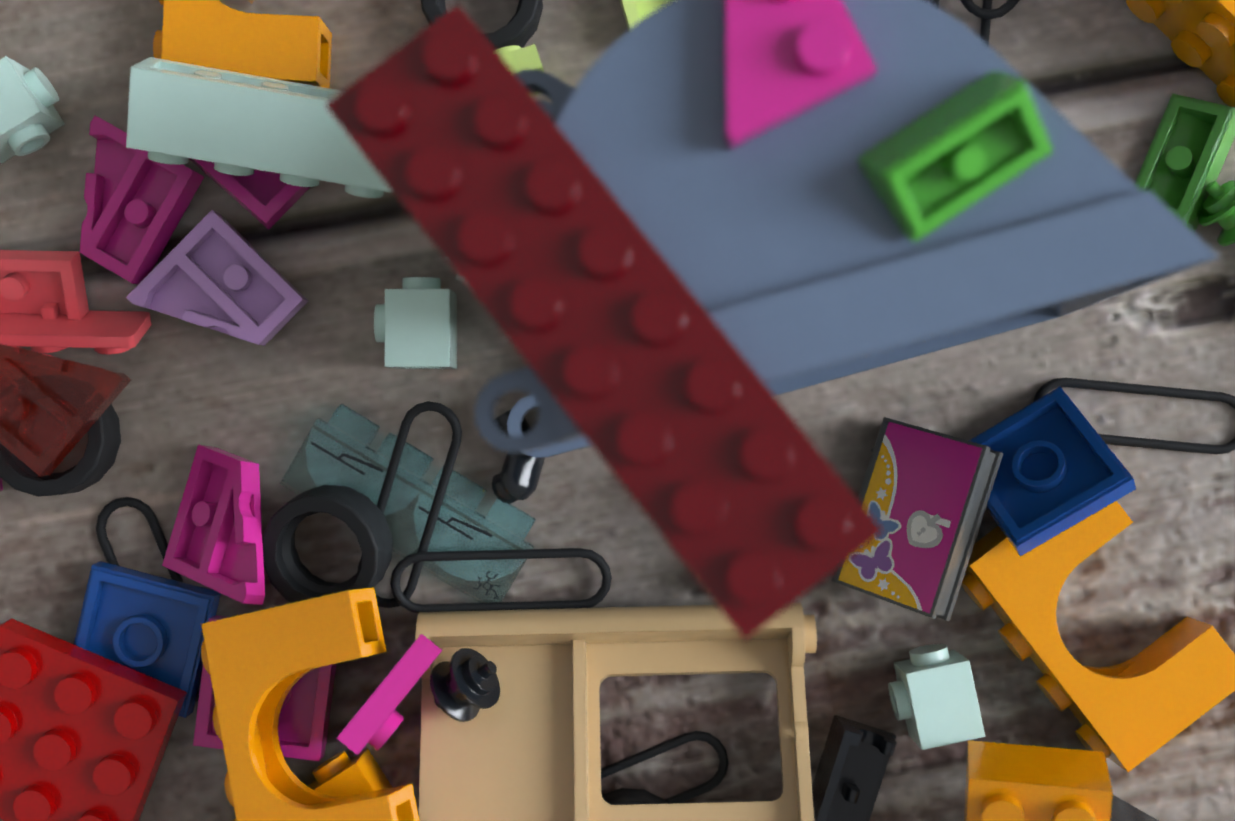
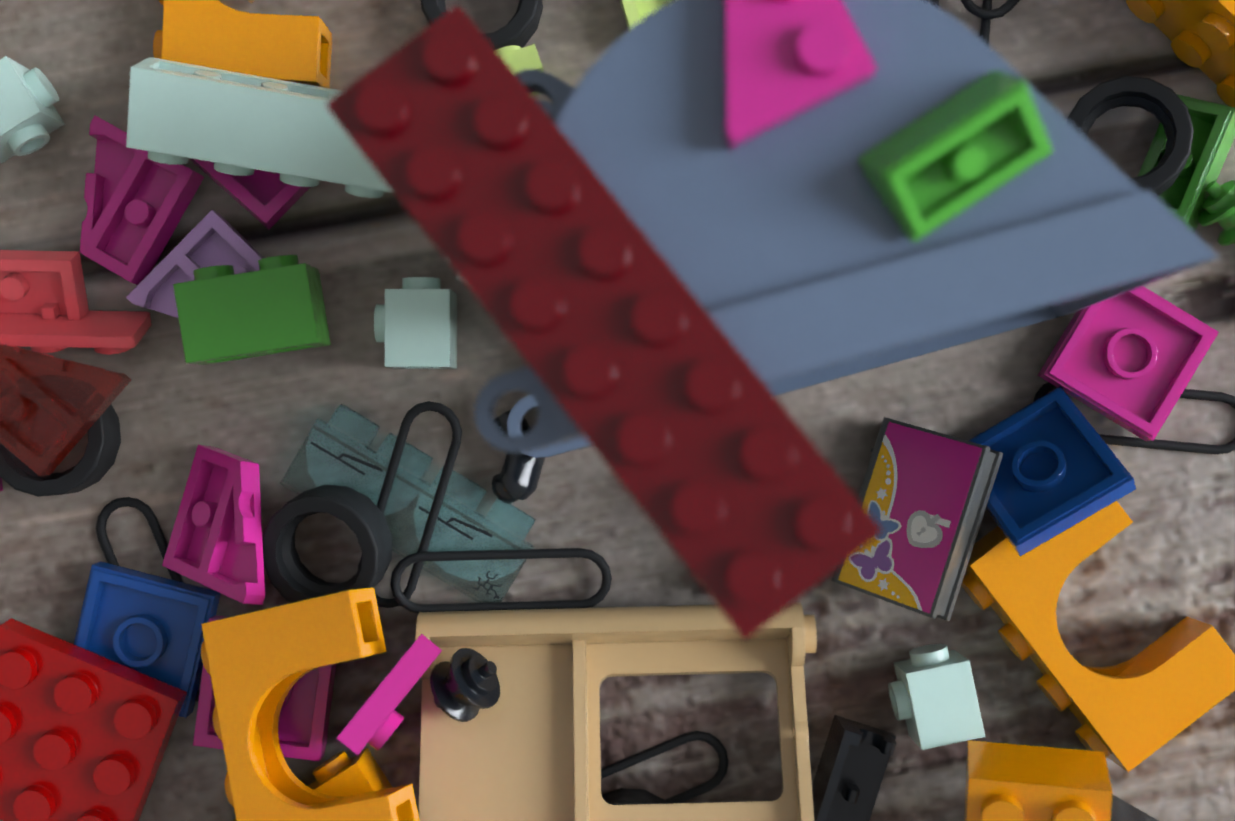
none -> bright green brick [173,255,331,365]
none -> dark pink plate [1037,286,1219,441]
none -> black tyre [1067,76,1194,197]

